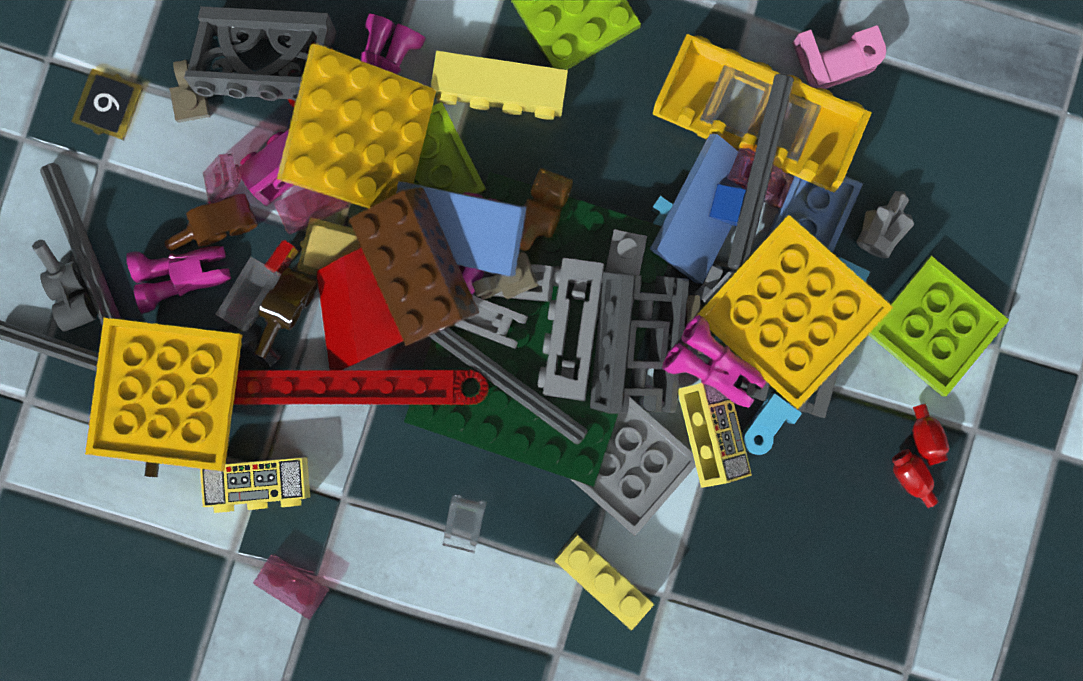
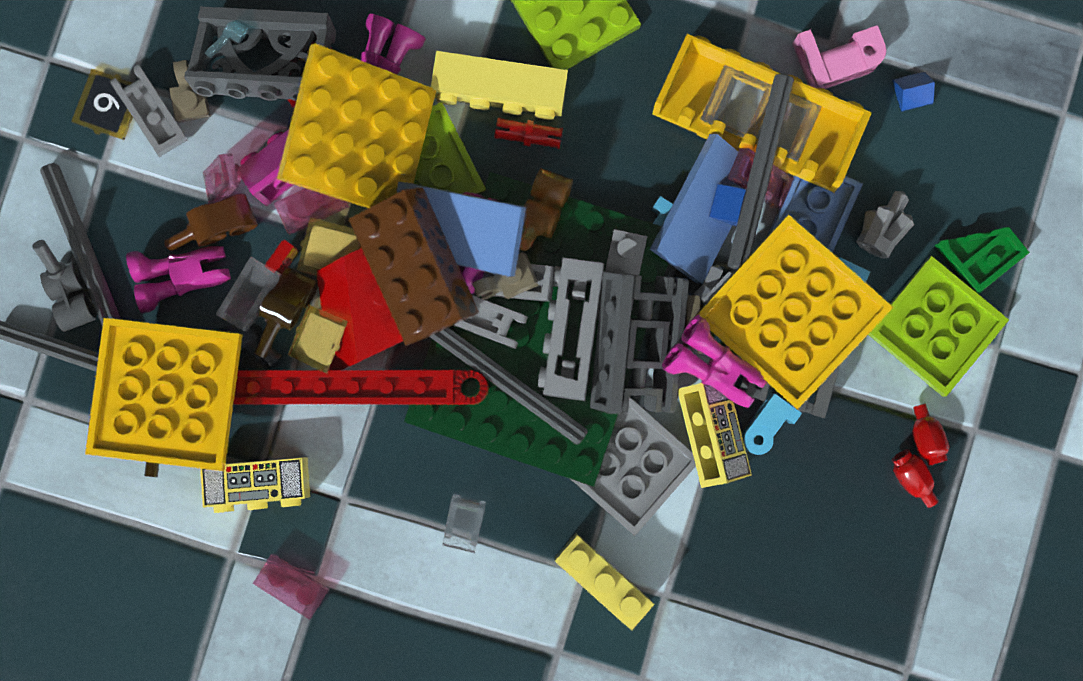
none -> light grey hinge [110,65,187,157]
none -> clear light blue hand [204,21,248,58]
none -> clear yellow piece [288,304,348,373]
none -> red pin [495,117,563,149]
none -> blue slope [892,72,935,112]
none -> green wing [935,227,1030,294]

